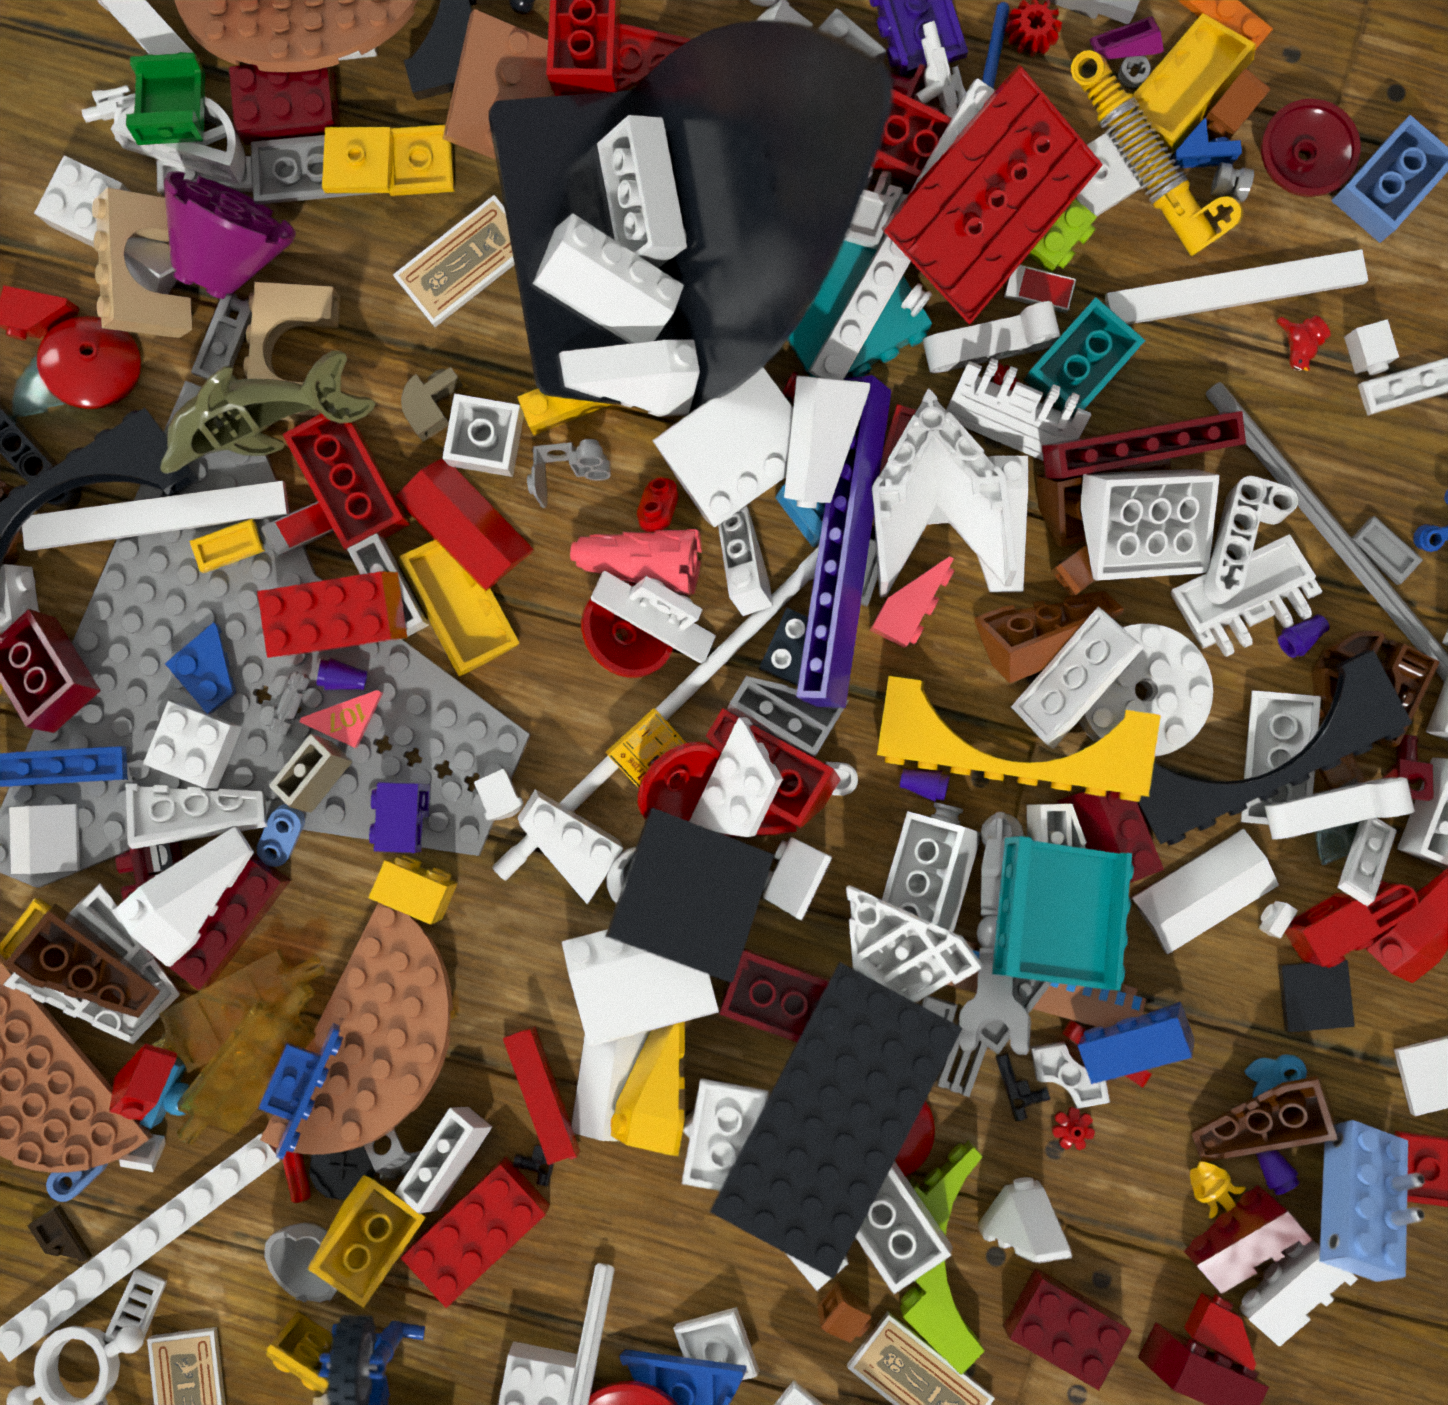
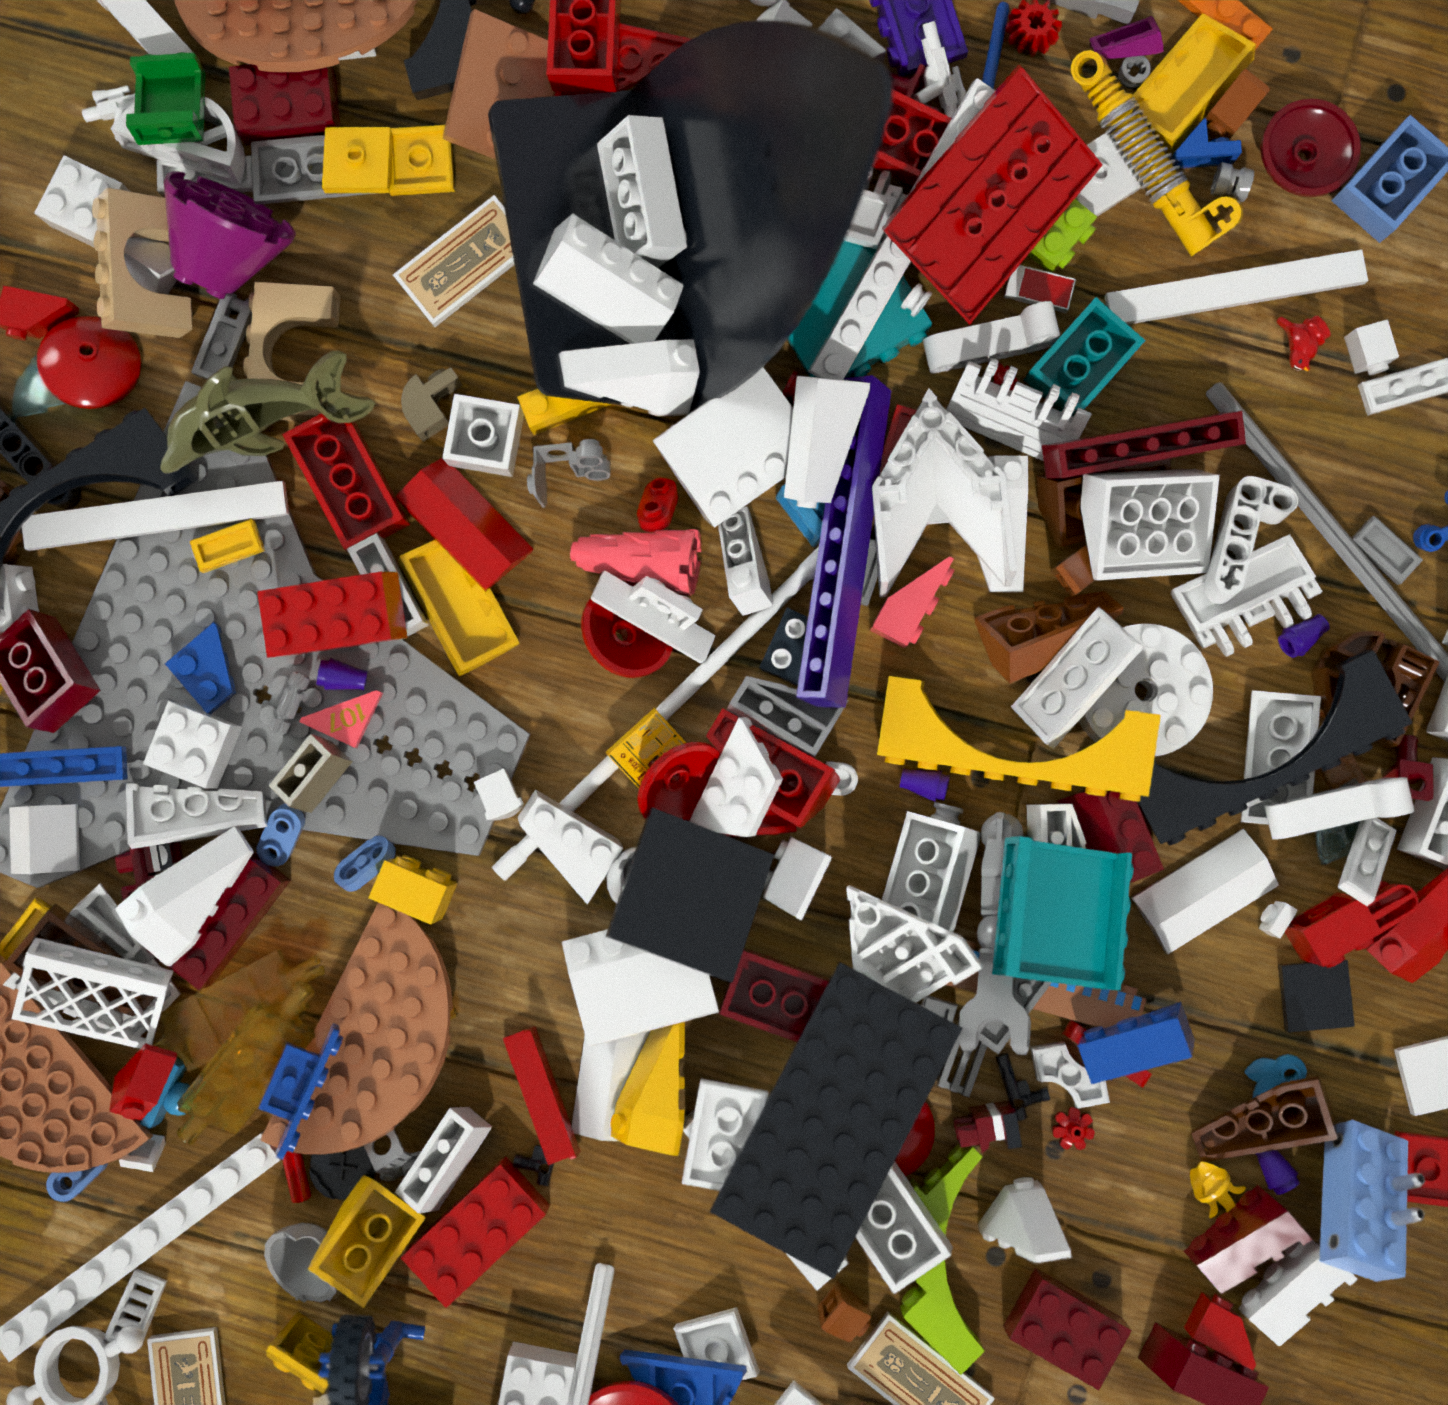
dark brown tile [27,1204,93,1262] -> none
red tile [261,501,334,558] -> none
dark purple brick [369,782,431,853] -> none
none -> white fence [11,937,173,1049]
none -> medium blue plate [334,836,395,892]
none -> dark red hips [953,1100,1022,1153]

